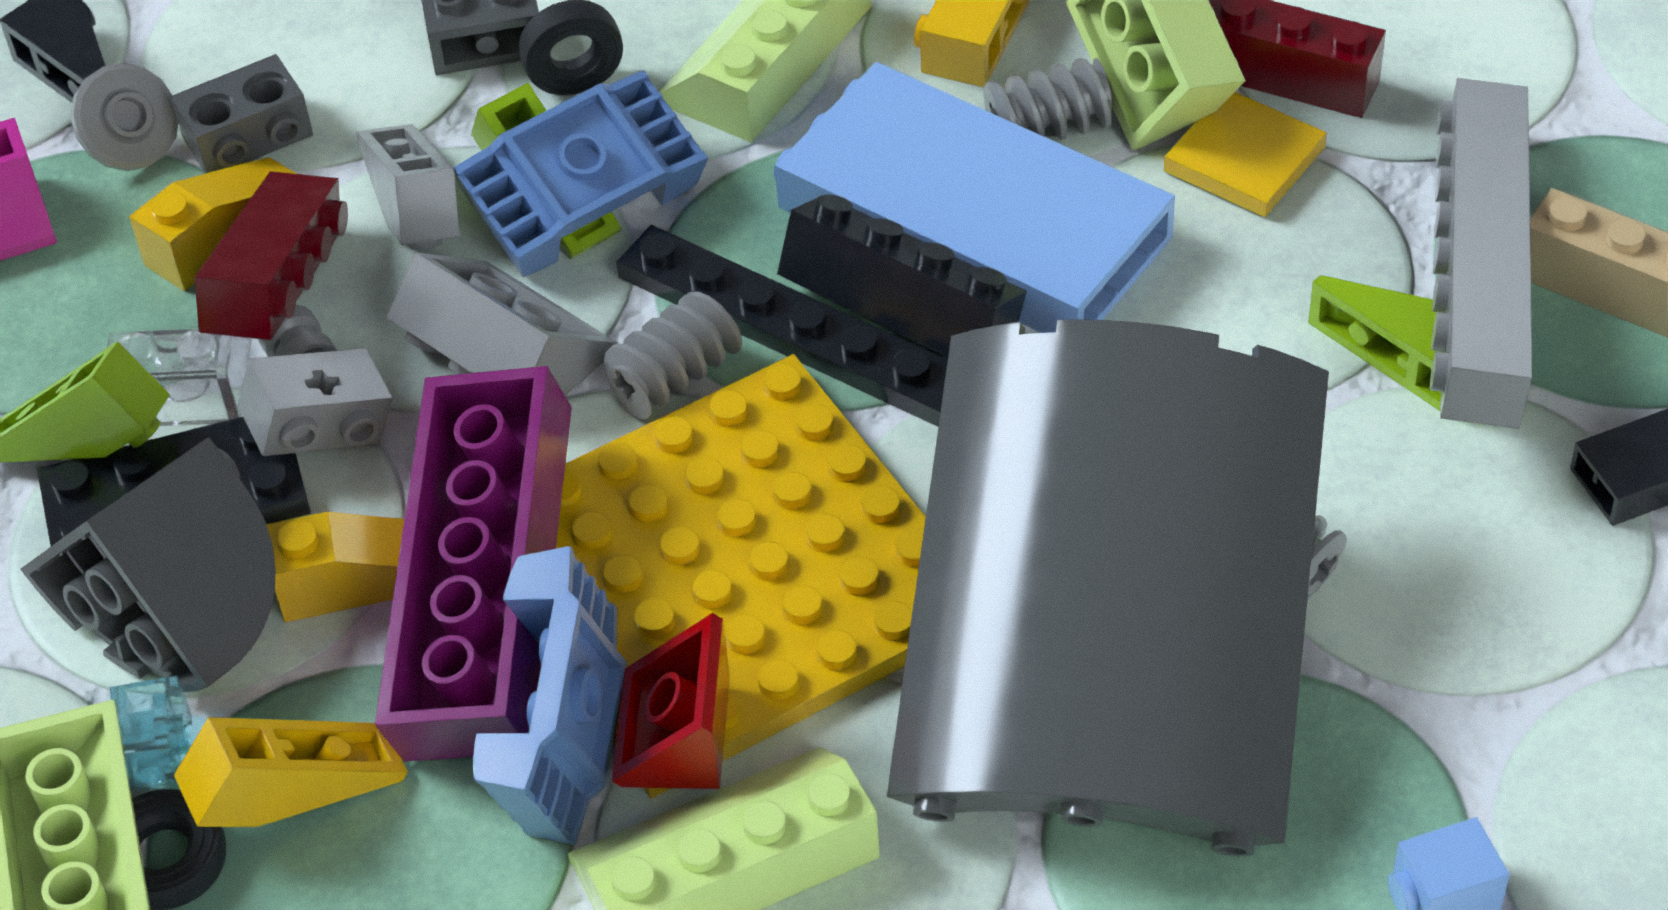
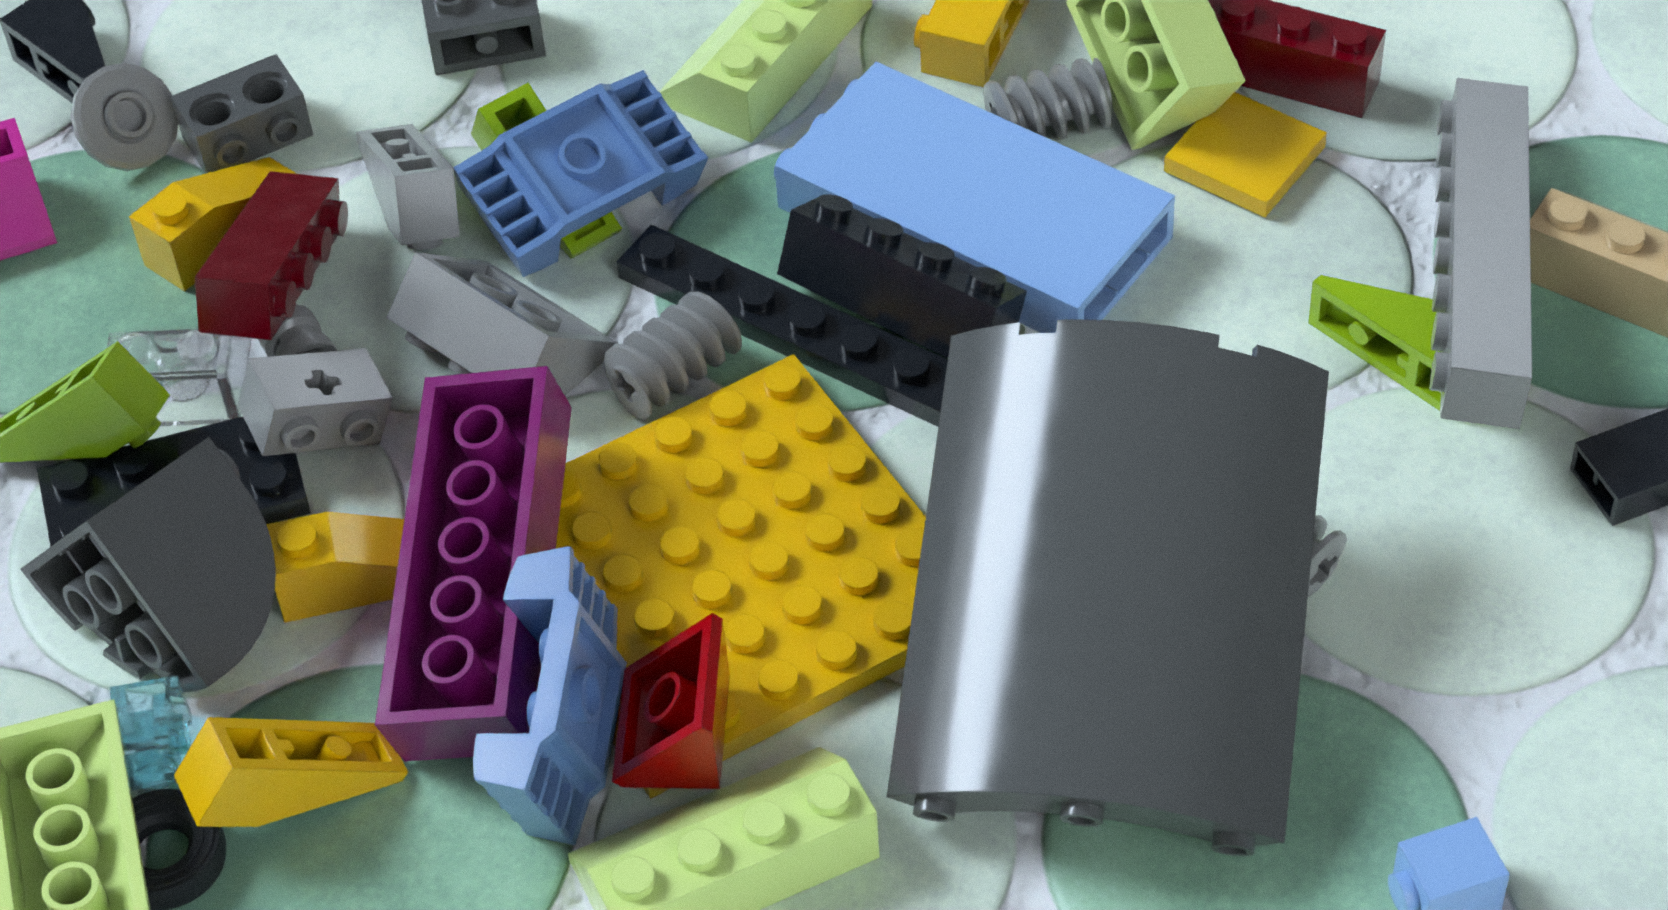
black tyre [519,0,623,96] -> none

